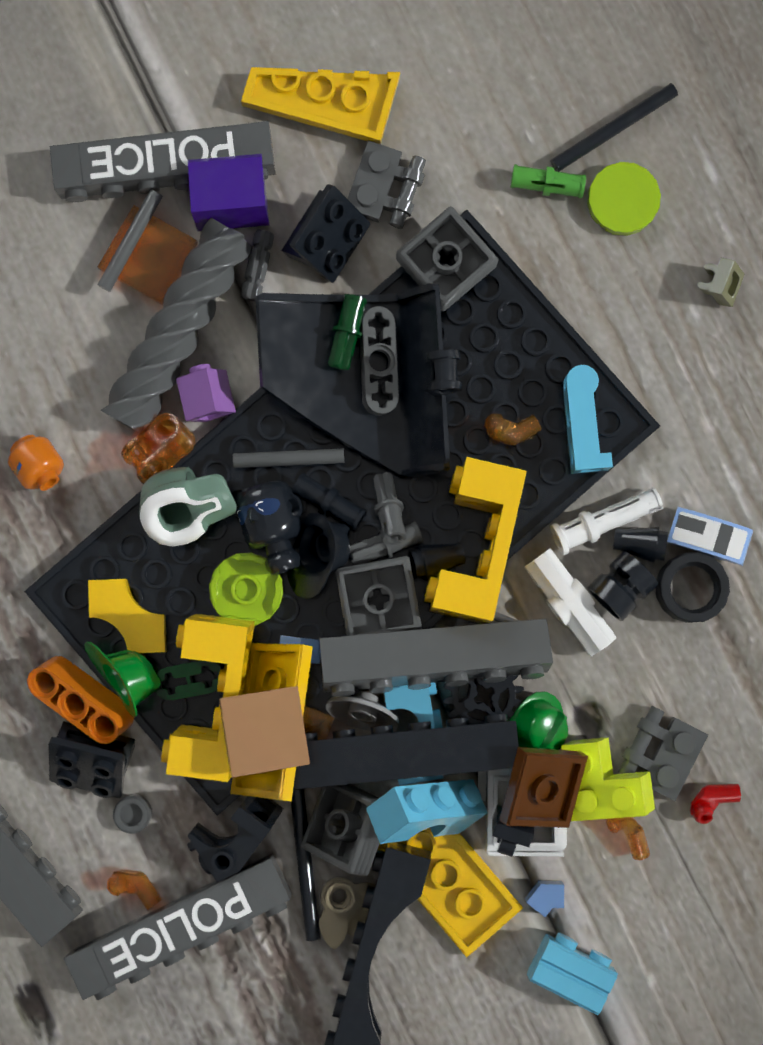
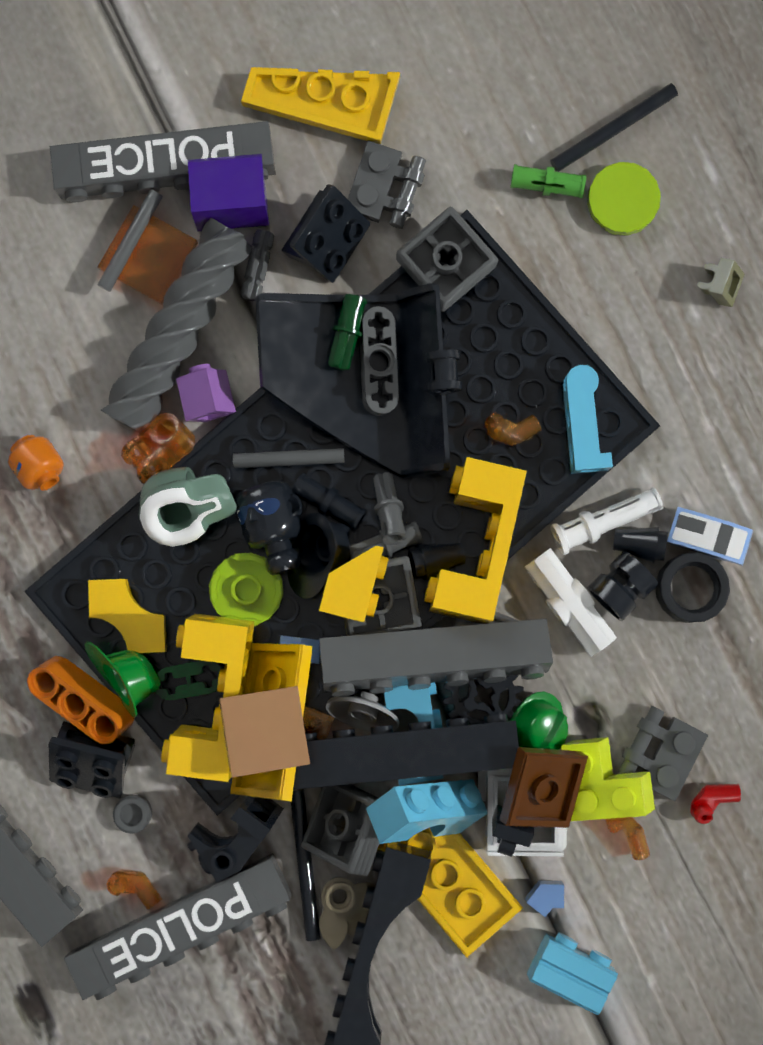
none -> yellow slope [319,546,389,623]

